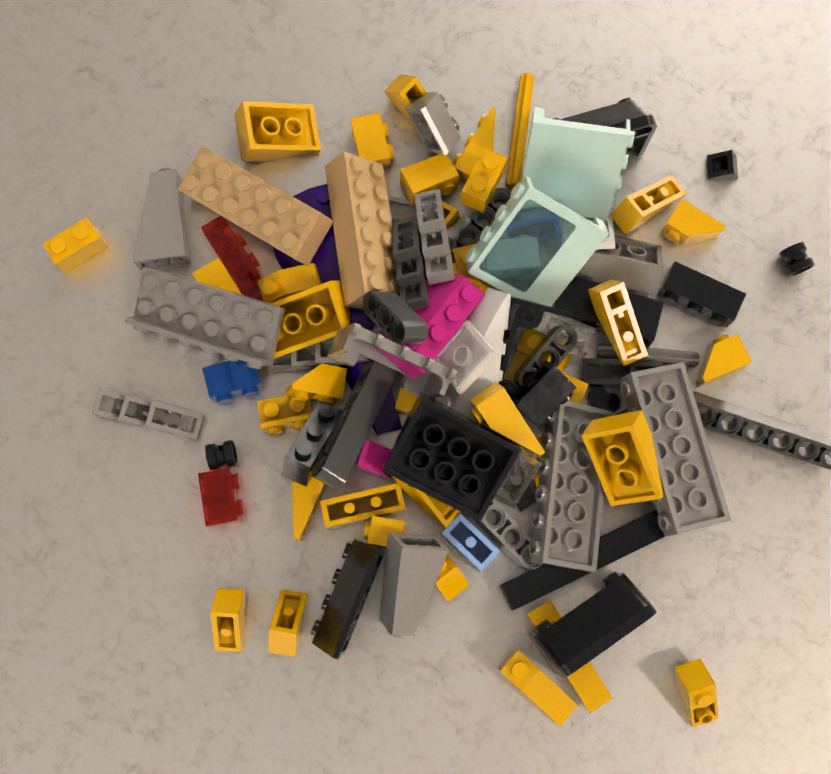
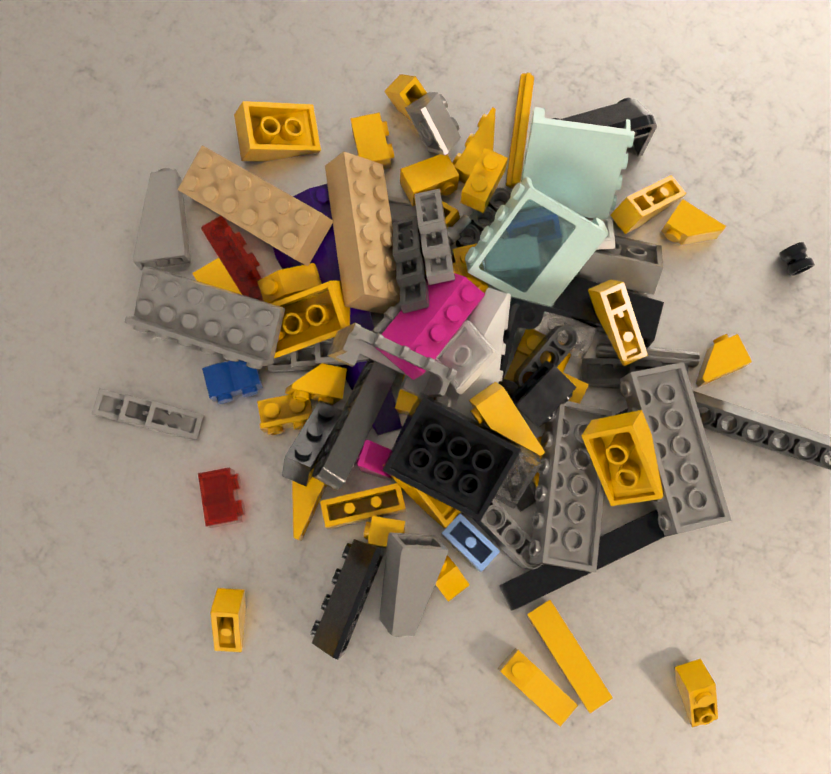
yellow brick [43,217,109,274] -> none
black wheel [205,440,238,471] -> none
yellow slope [268,590,308,657] -> none
dark grey beam [363,291,428,344] -> none
black windscreen [528,571,657,678] -> none
black tile [587,386,621,413] -> none
black brick [657,261,746,327] -> none
black slope [707,150,738,180] -> none

